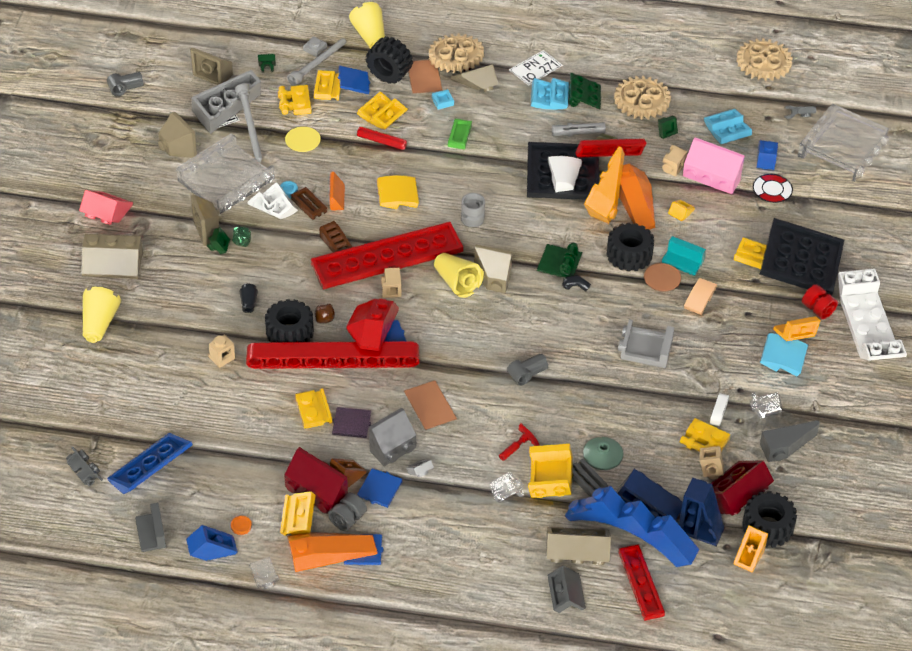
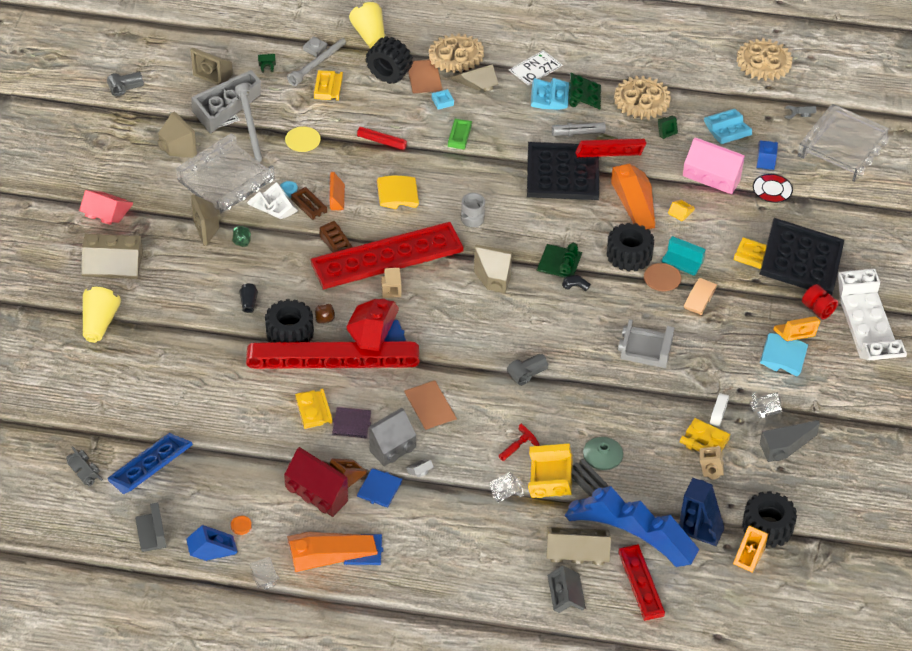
dark green tile [207,227,231,254] -> none
tan brick [208,334,235,368] -> none
yellow plate [277,85,311,115] -> none
yellow plate [280,492,315,536] -> none
dark grey wheel [328,492,367,532] -> none
blue piece [338,66,370,94] -> none
yellow slope [357,91,408,130] -> none
light yellow cone [434,253,484,298] -> none
white slope [548,156,582,192] -> none
light orange wedge [584,147,625,224] -> none
dark blue wedge [616,468,683,520] -> none
tan brick [662,145,688,177] -> none
dark red slope [710,460,774,516] -> none

